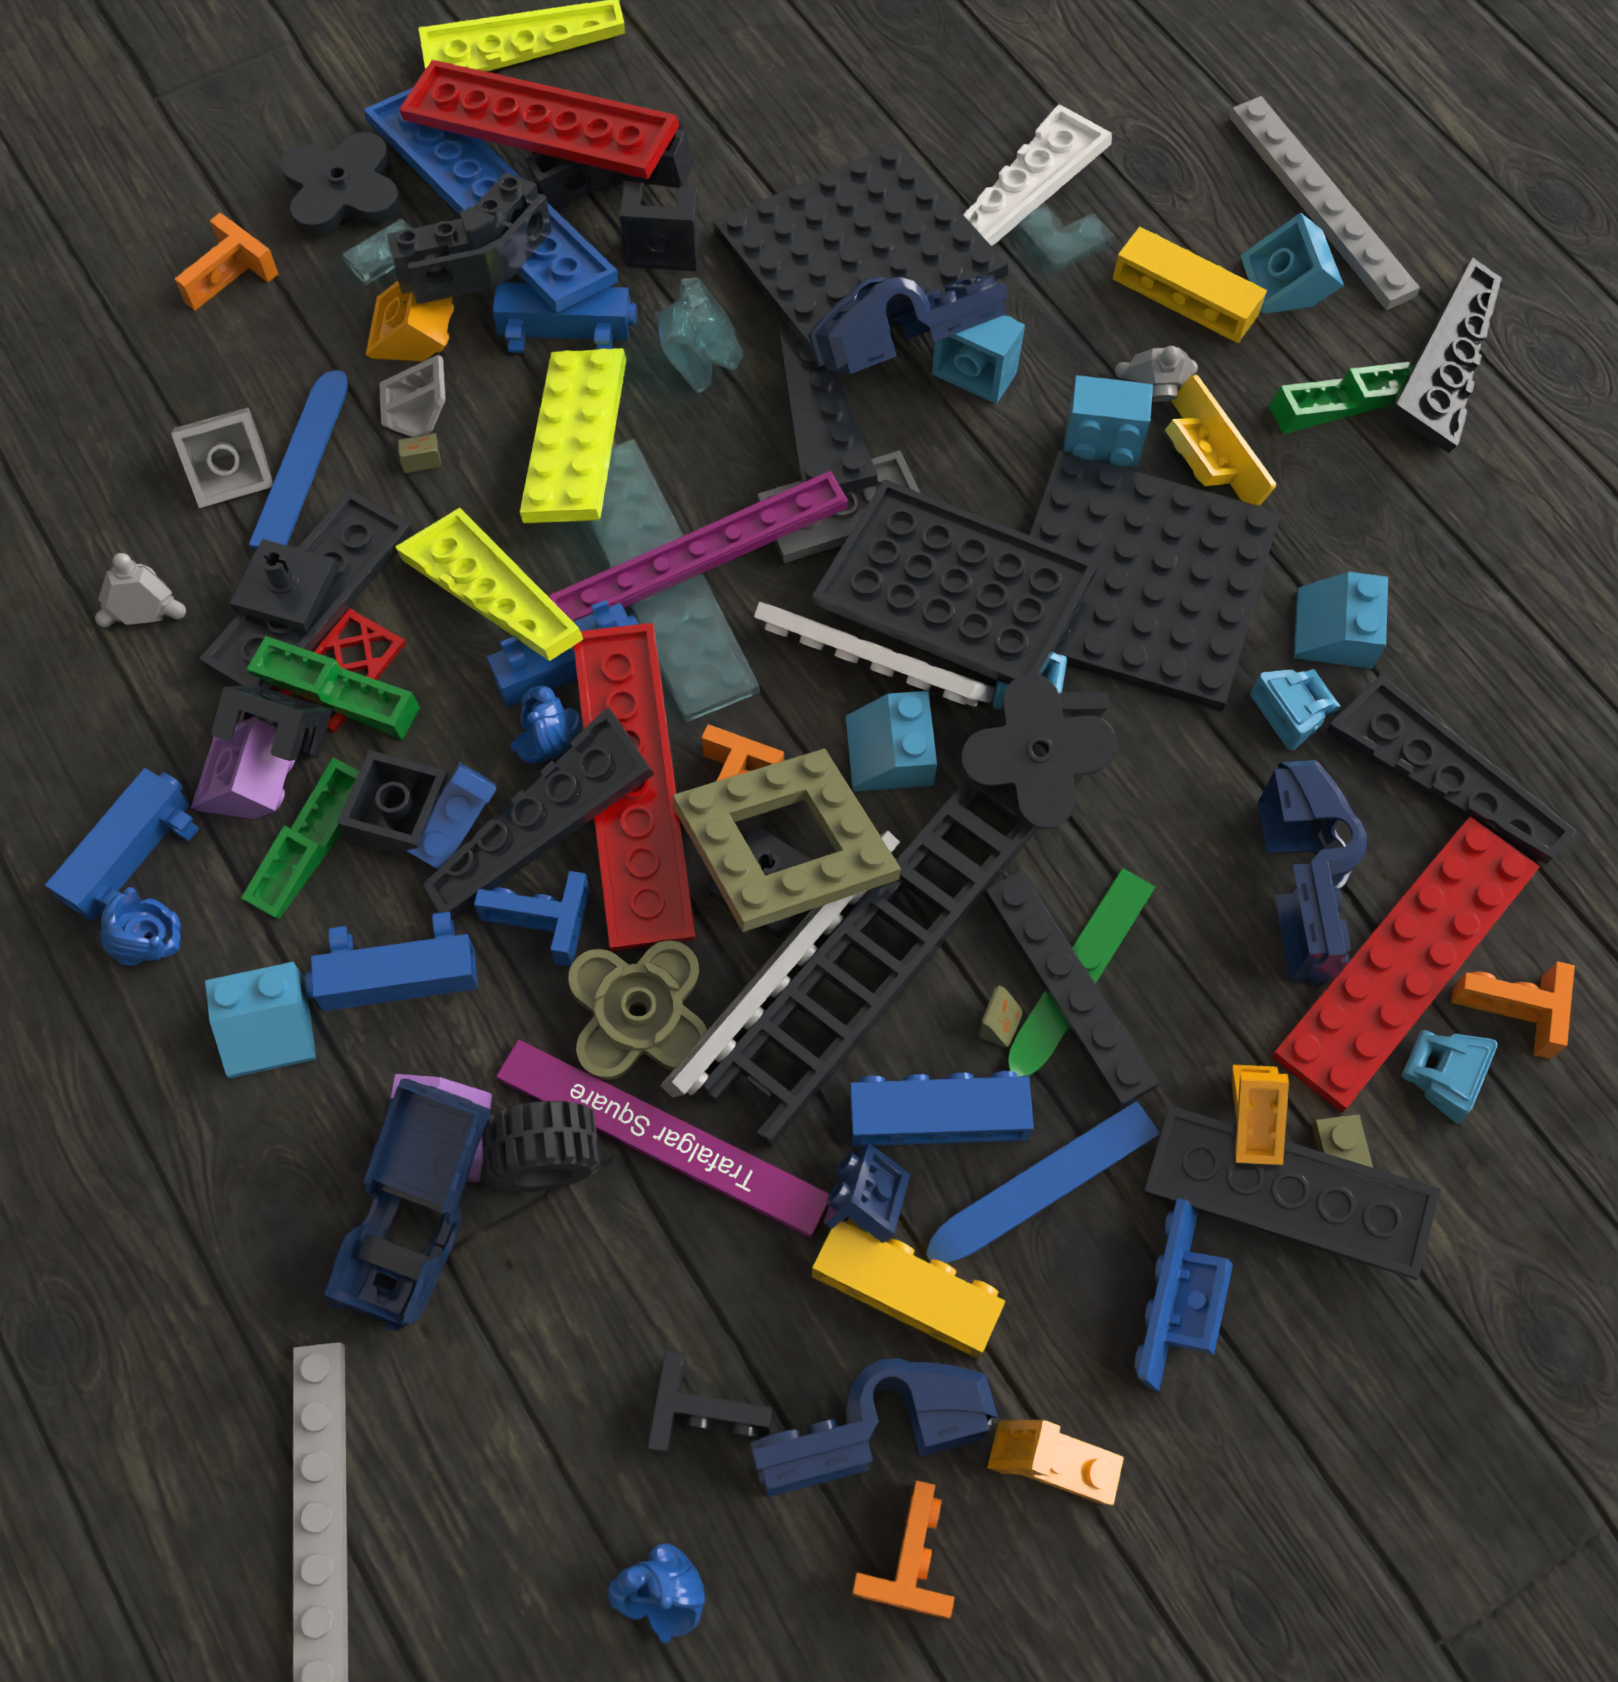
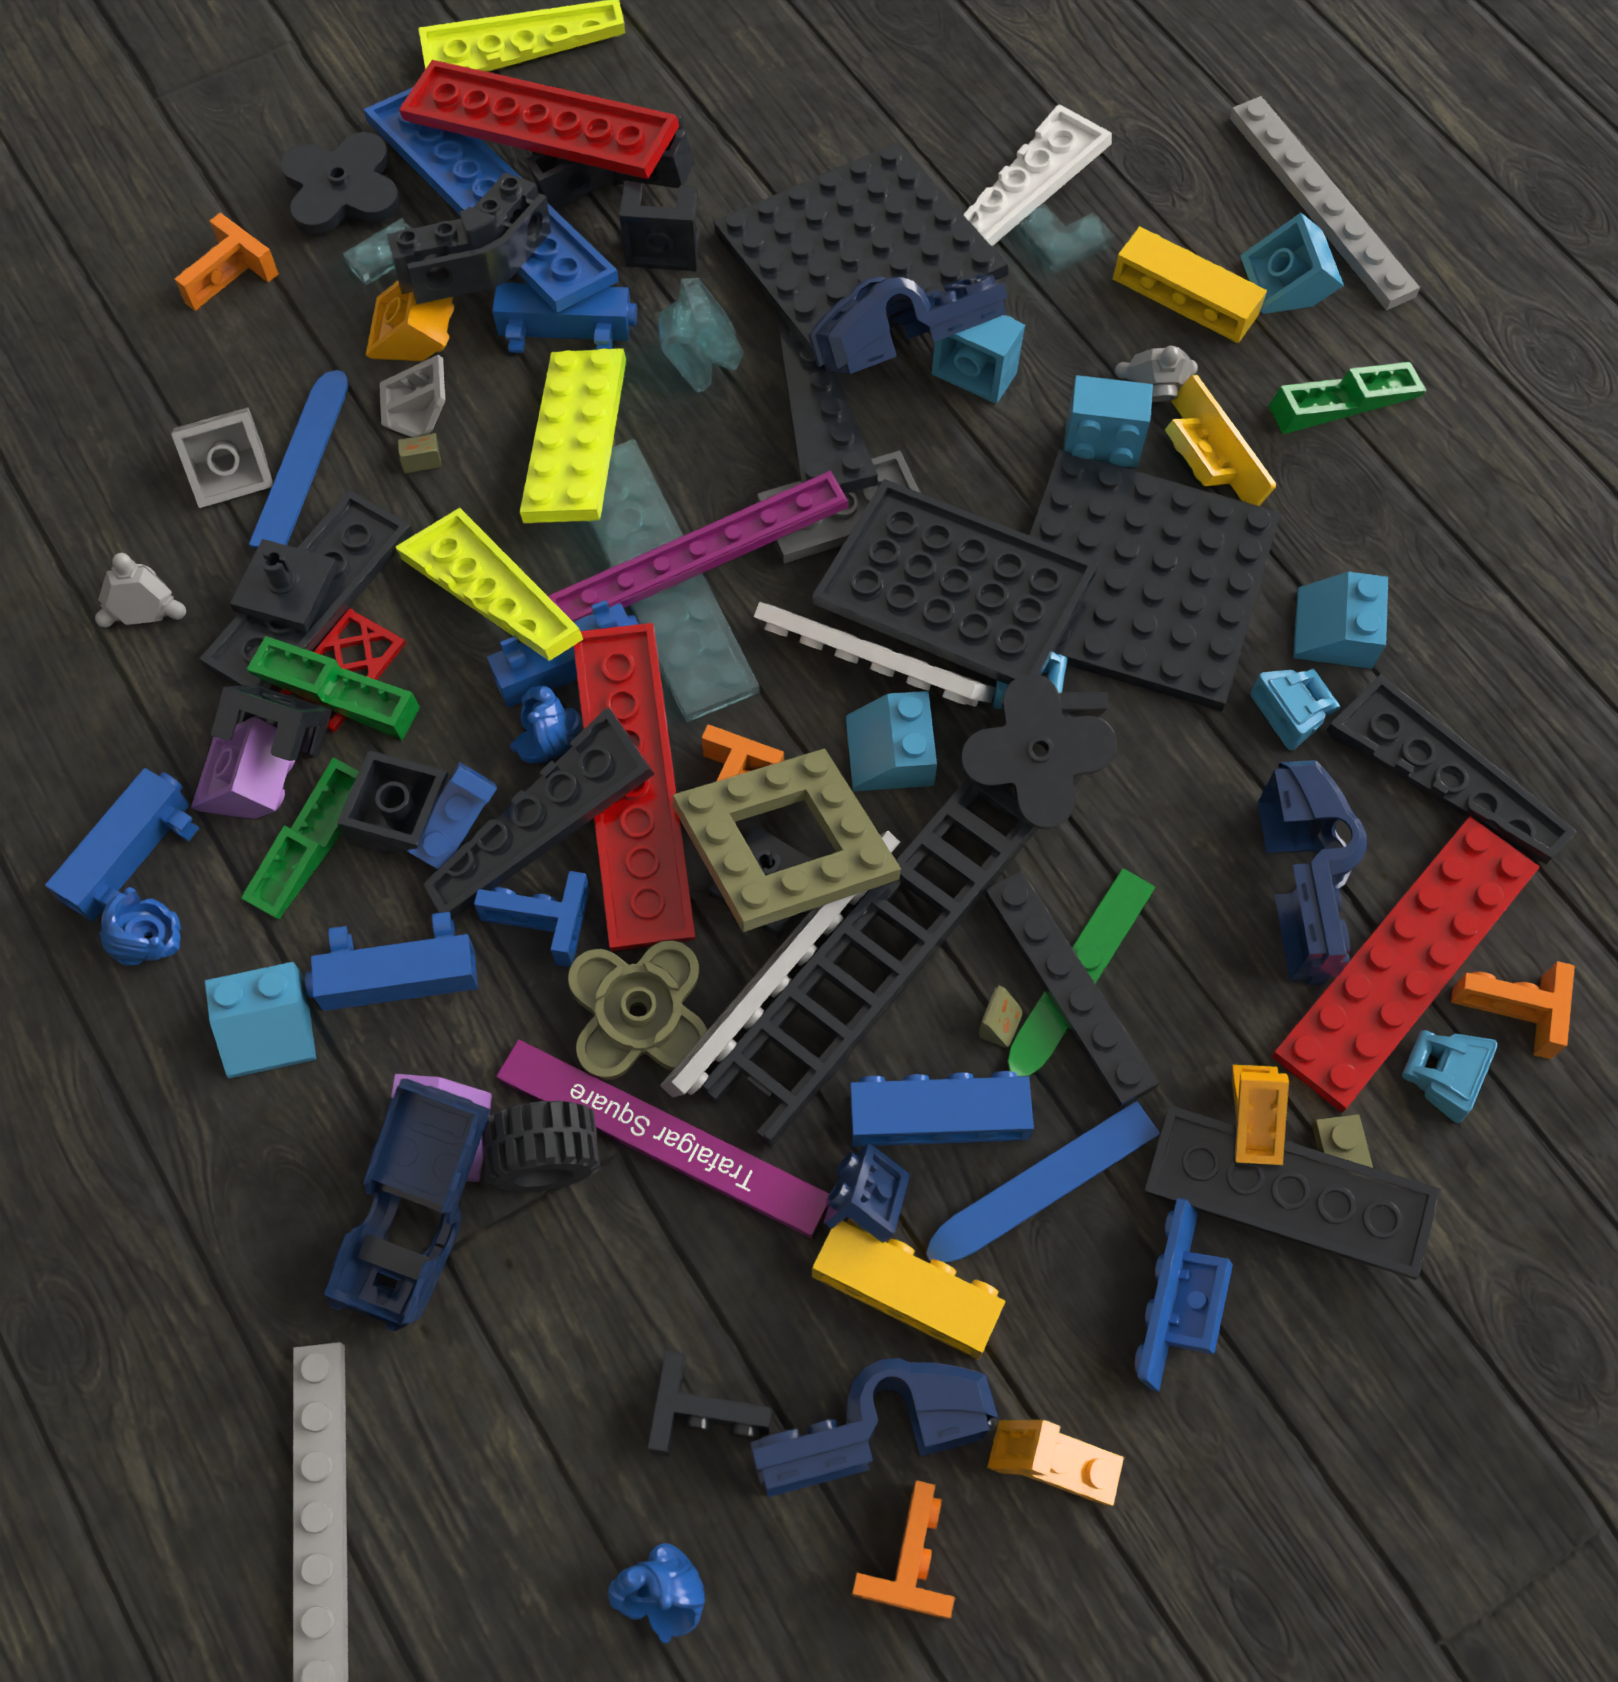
wing [1388,257,1502,454] -> none

